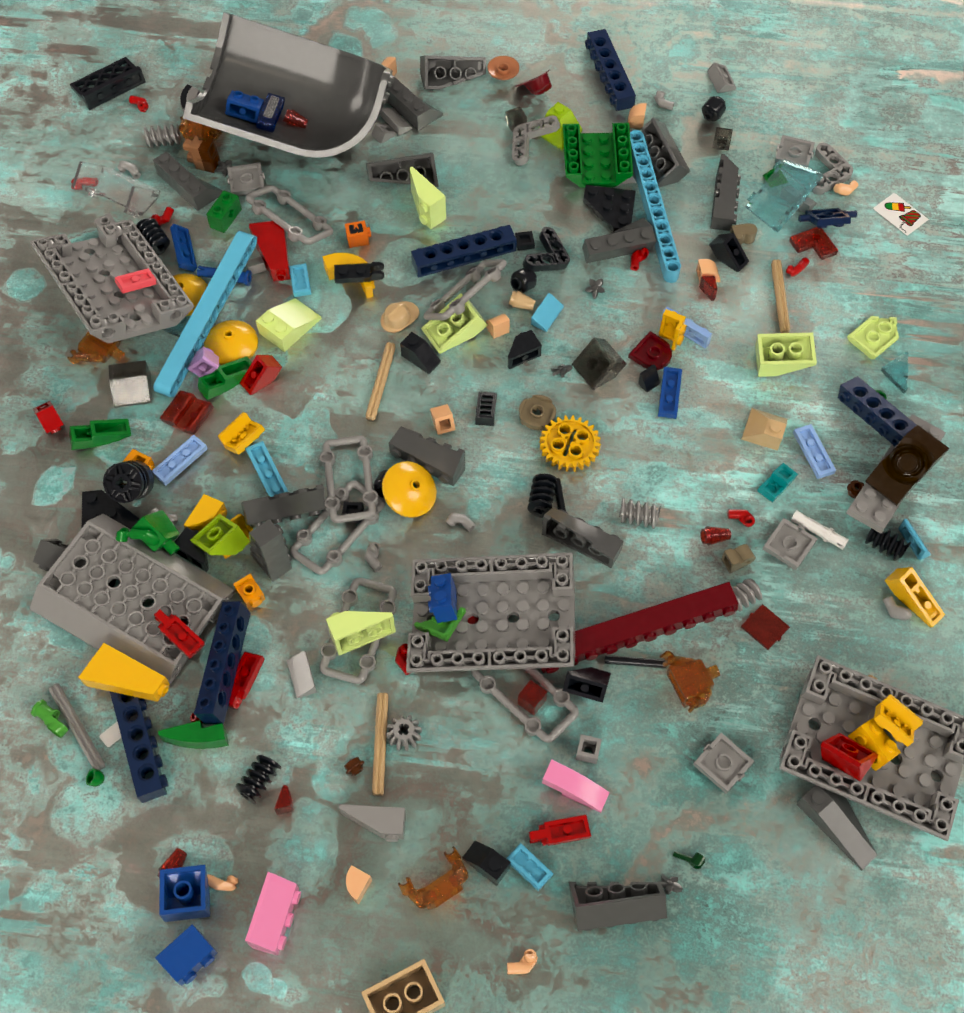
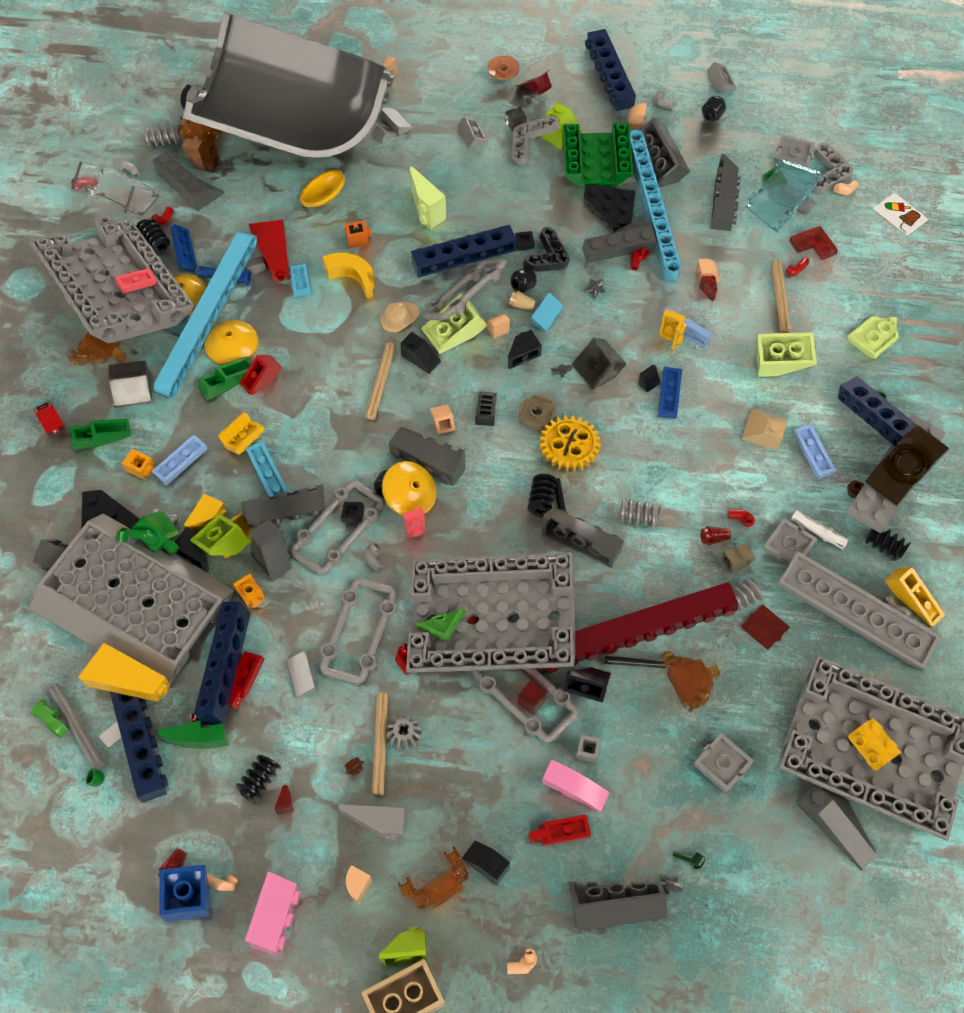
black fence [70,57,146,110] -> none
black wheel [103,460,154,503] -> none
red arm [129,95,149,112] -> none
red hinge [154,609,205,659] -> none
blue slope [155,924,218,986] -> none
clear red slope [160,390,214,435] -> none
lavender slope [187,346,219,377] -> none
green brick [206,190,242,233] -> none
blue brick [225,90,264,124] -> none
light grey plate [227,162,265,196] -> none
light grey bar [246,185,333,245] -> none
clear blue beam [256,93,285,133] -> none
yellowish green slope [256,298,322,352] -> none
clear red cone [283,109,309,129] -> none
light grey bar [319,436,379,523] -> none
yellowish green slope [326,611,396,656] -> none
black hinge [334,262,384,284] -> none
dark grey wedge [366,152,439,187] -> none
dark grey wedge [387,75,443,131] -> none
dark grey wedge [420,55,486,90] -> none
blue brick [428,573,457,623] -> none
light grey arm [446,513,476,532] -> none
medium azure plate [506,843,553,891] -> none
dark red tile [628,331,672,370] -> none
black slope [709,233,749,272] -> none
clear smoke plate [712,127,733,151] -> none
dark tan leg [730,223,757,245] -> none
teal slope [757,463,798,503] -> none
dark blue plate [798,208,857,228] -> none
red slope [820,733,878,781] -> none
yellow bracket [874,694,923,747] -> none
clear light blue tile [881,352,909,394] -> none
medium azure slope [898,519,931,560] -> none
none -> yellow dish [300,170,345,208]
none -> lime slope [379,927,428,966]
none -> coral plate [403,507,426,538]
none -> light grey slope [458,117,487,148]
none -> light grey plate [777,551,942,671]

